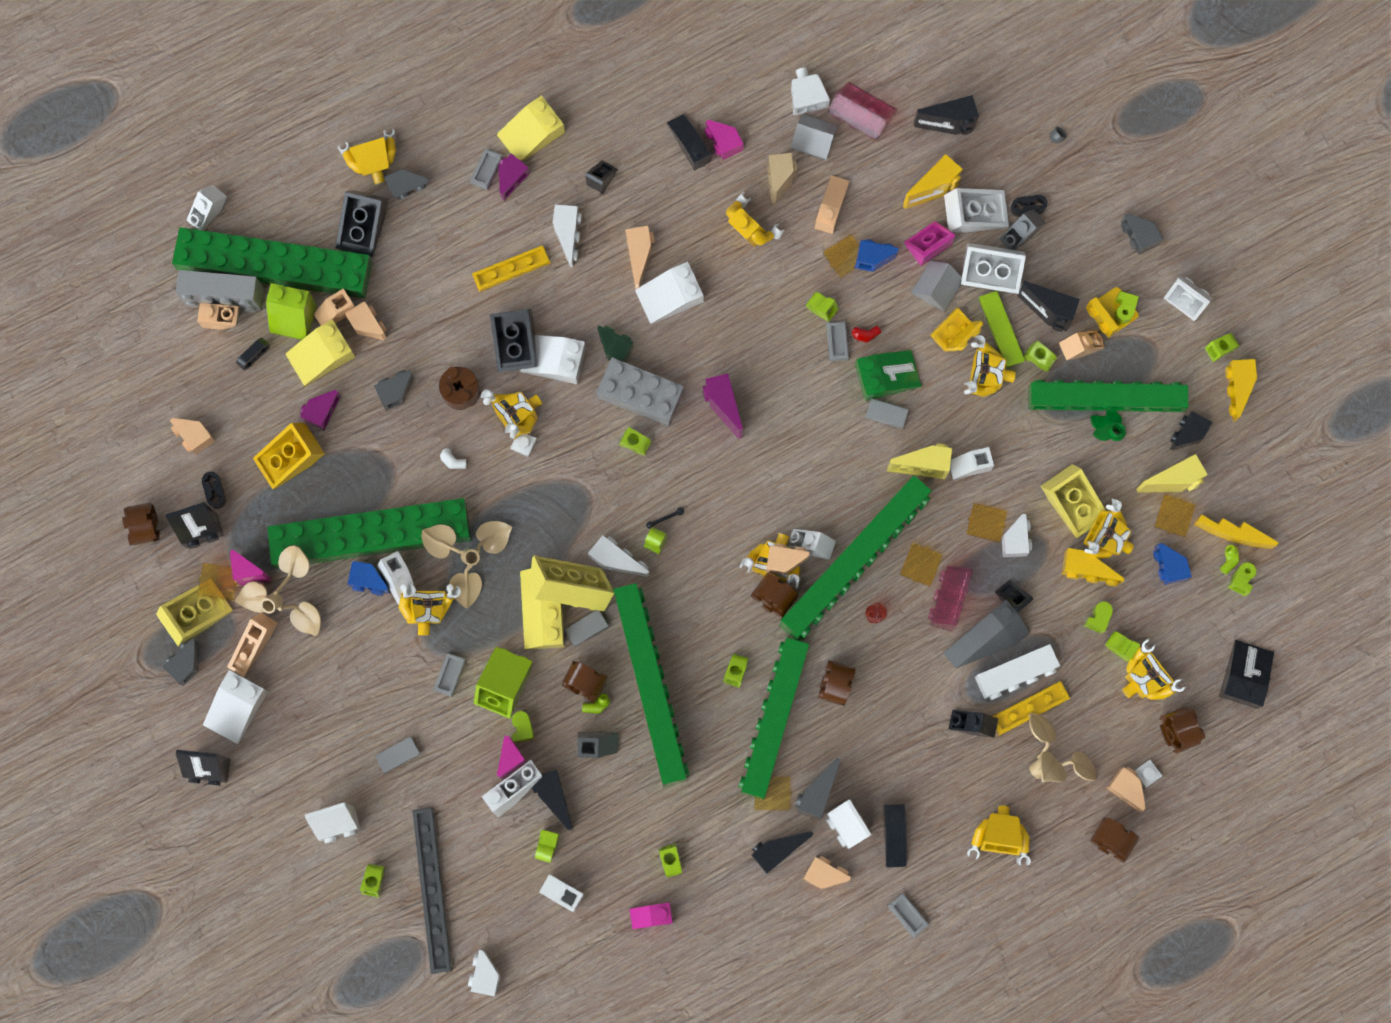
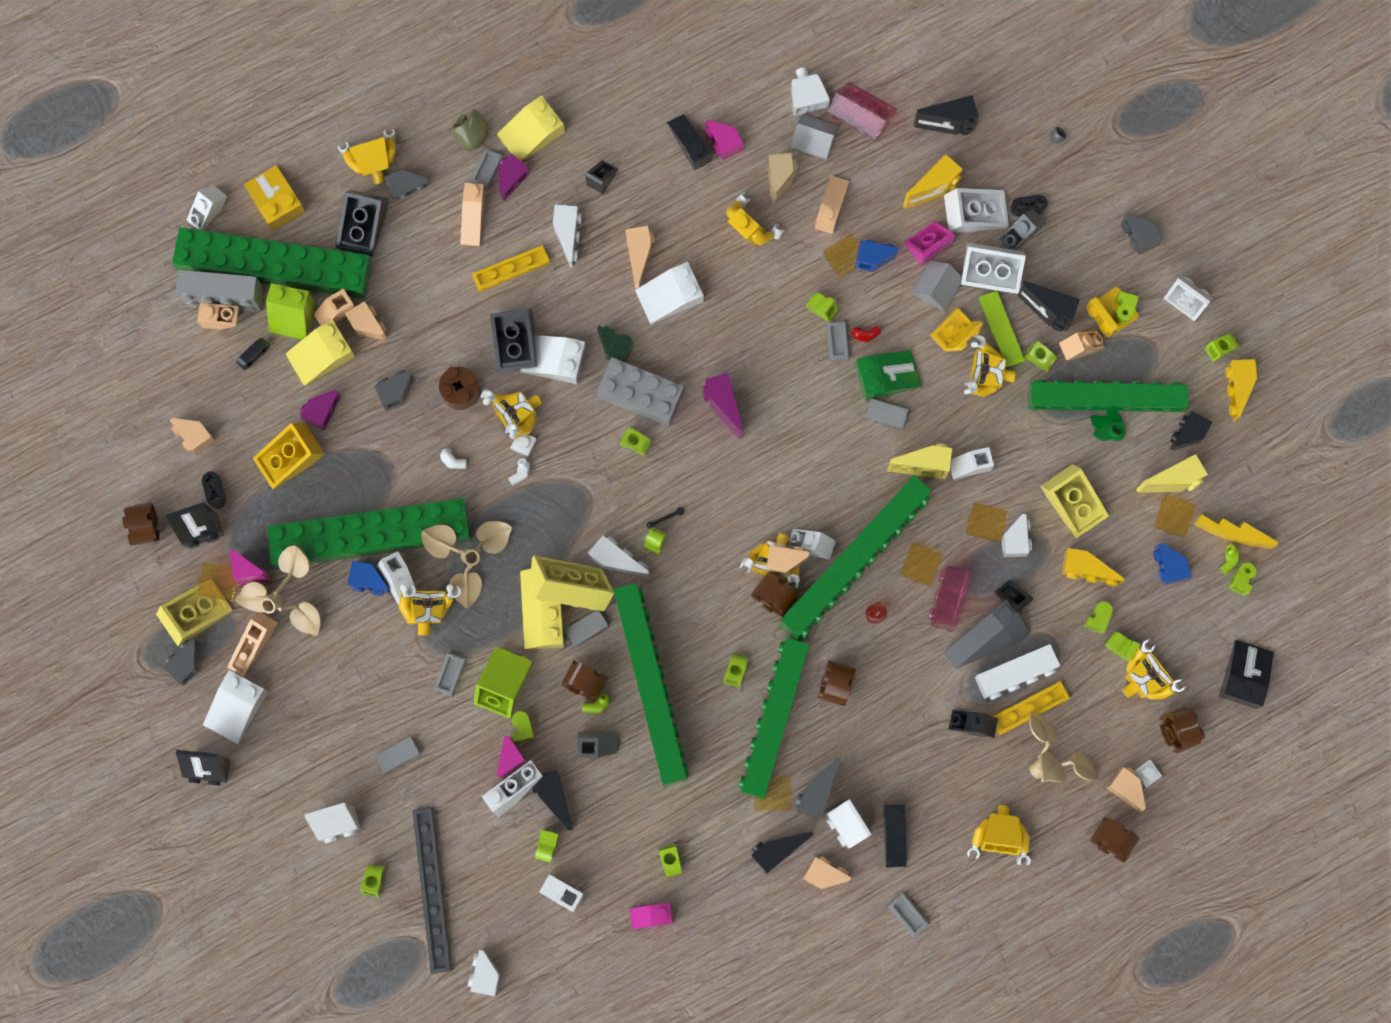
torso [1083,498,1134,559] -> none
none -> yellow slope [243,165,305,232]
none -> olive piece [450,109,488,152]
none -> light nougat slope [460,183,486,247]
none -> white arm [508,458,530,486]

